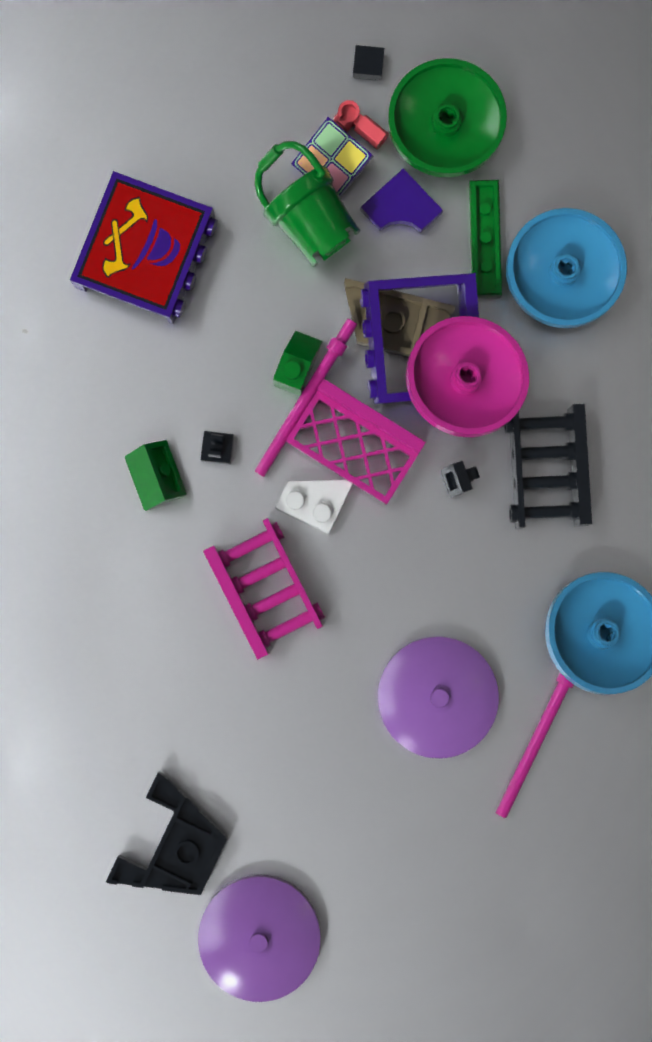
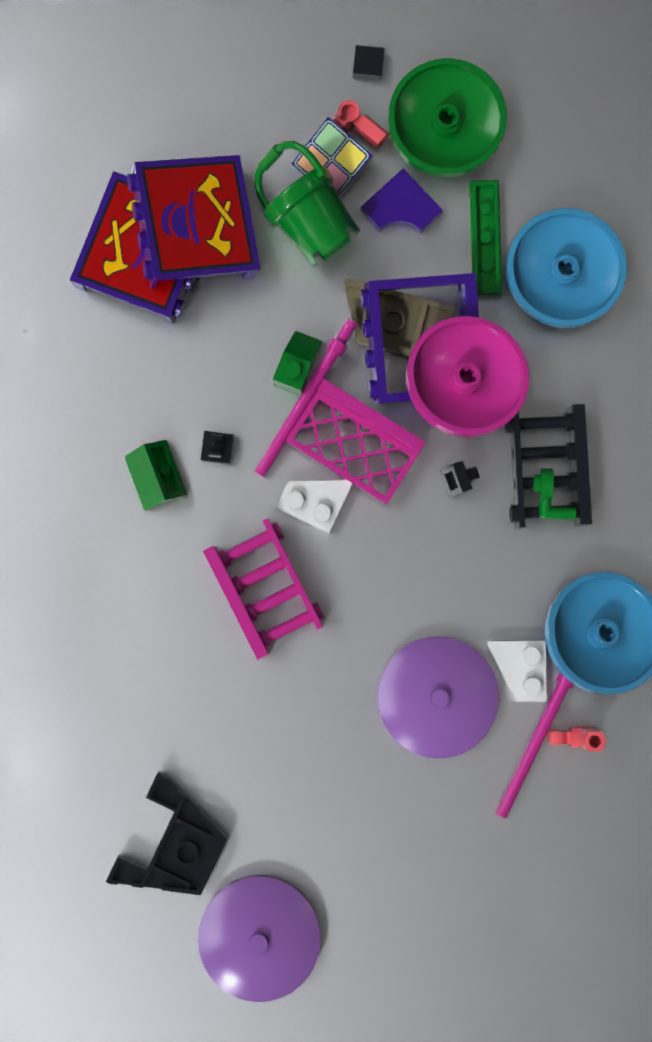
none -> panel [127,155,261,289]
none -> white wing [486,641,547,702]
none -> green plate [533,468,576,520]
none -> coral bar [548,726,606,751]

